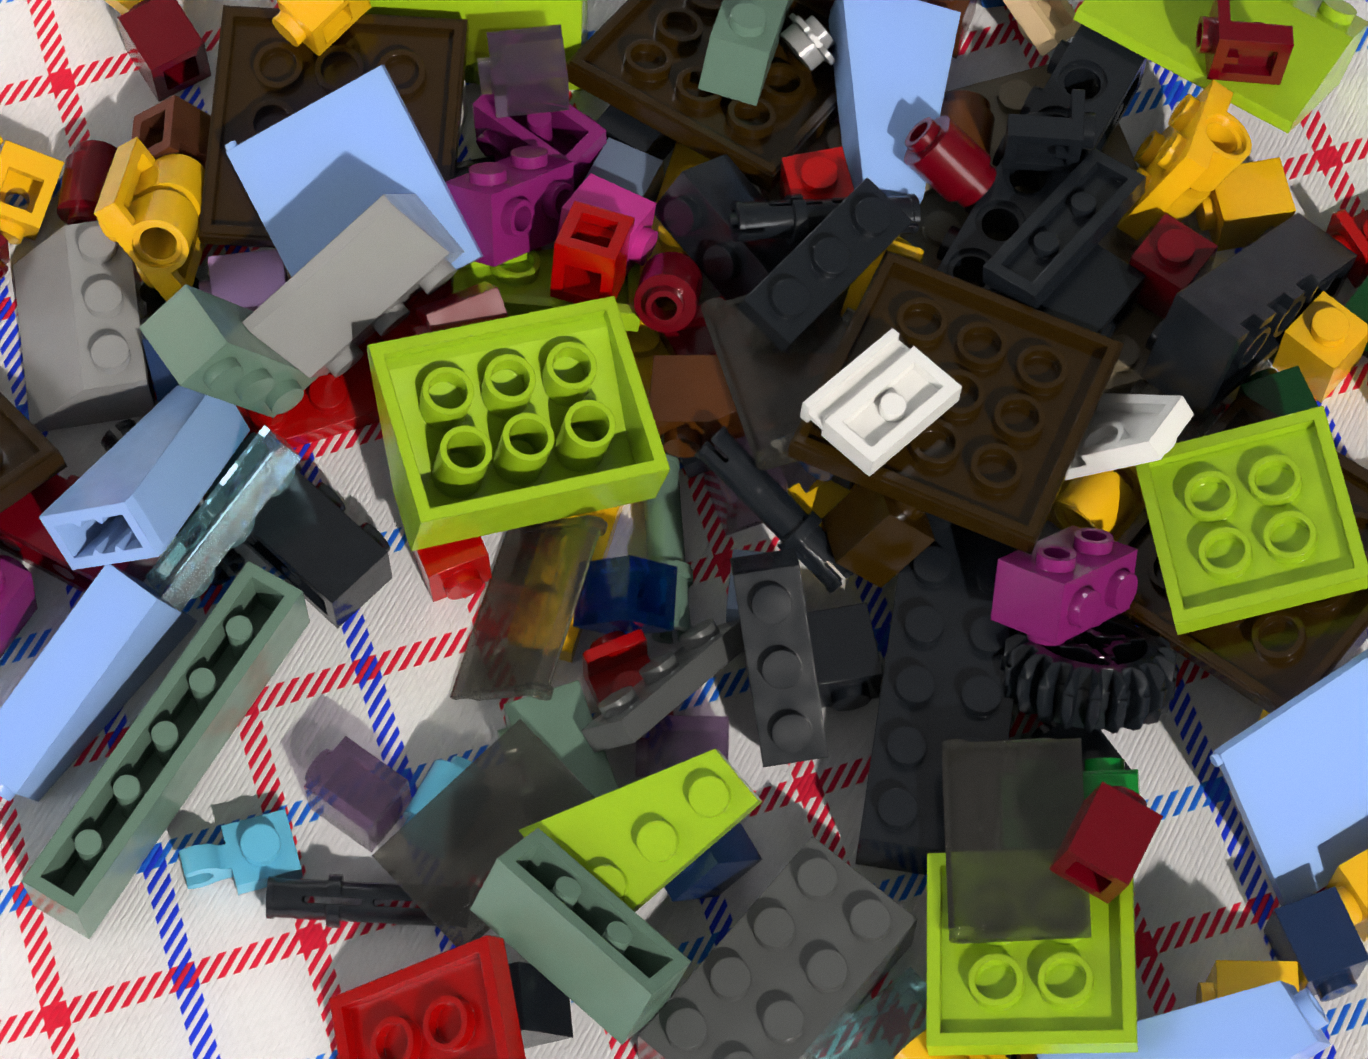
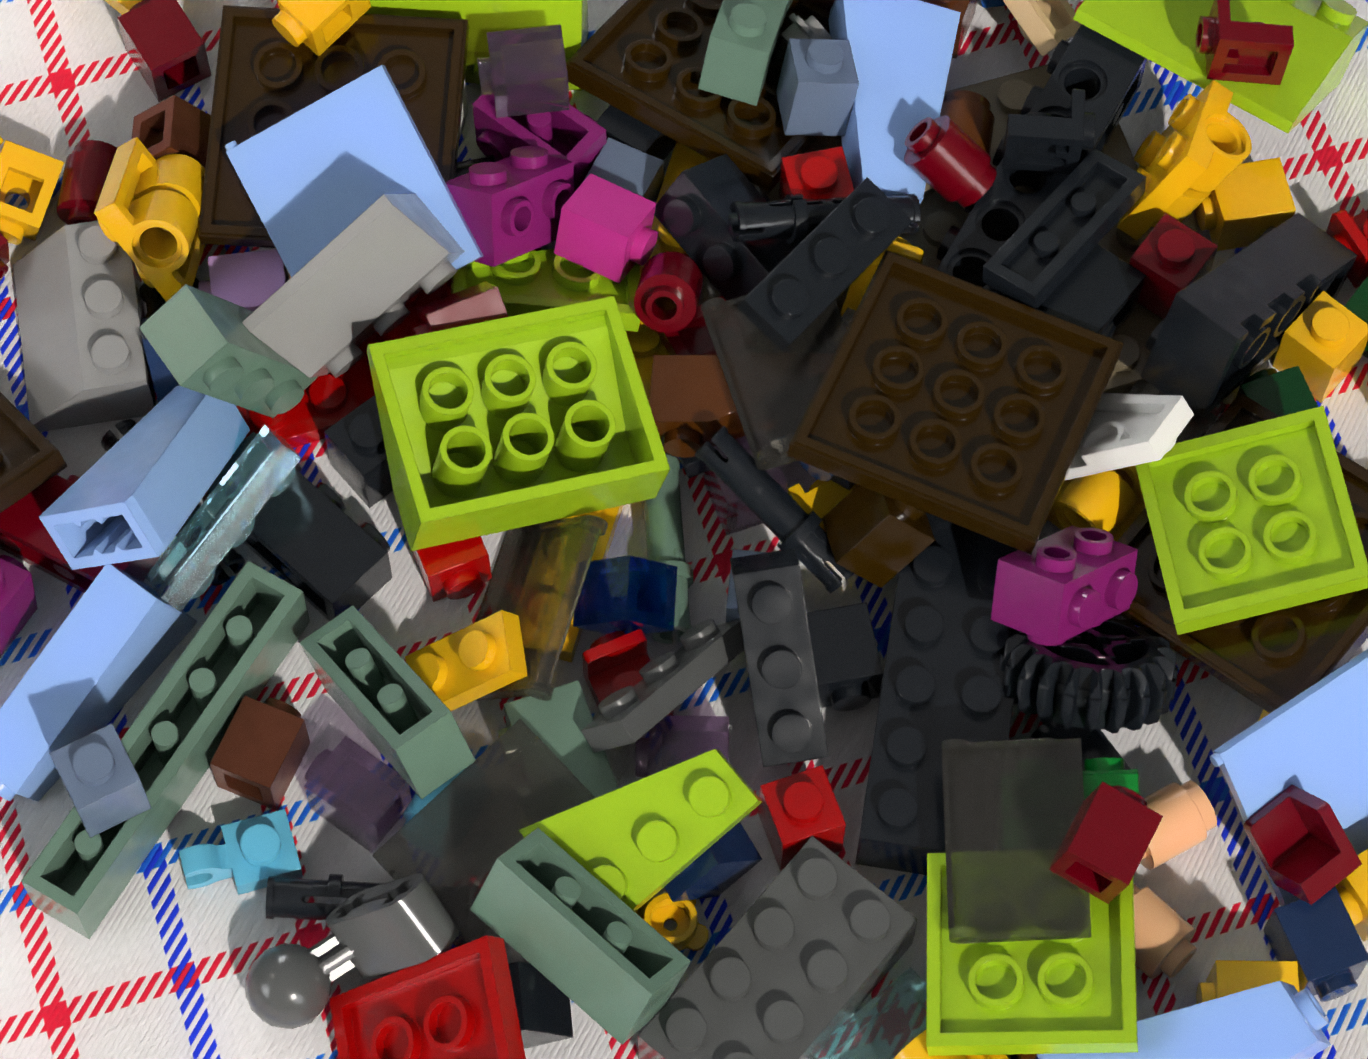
red brick [550,201,635,303] -> none
white plate [800,328,962,477] -> none
none -> sand blue brick [49,724,151,838]
none -> copper brick [210,696,310,811]
none -> dark grey beam [245,873,460,1029]
none -> sand green brick [299,605,476,799]
none -> black brick [324,395,393,508]
none -> yellow plate [405,610,528,711]
none -> yellow plate [635,893,708,951]
none -> red brick [758,765,846,871]
none -> sand blue brick [776,38,859,136]
none -> light nougat brick [1134,884,1197,979]
none -> light nougat brick [1140,780,1217,870]
none -> dark red panel [1243,785,1362,905]

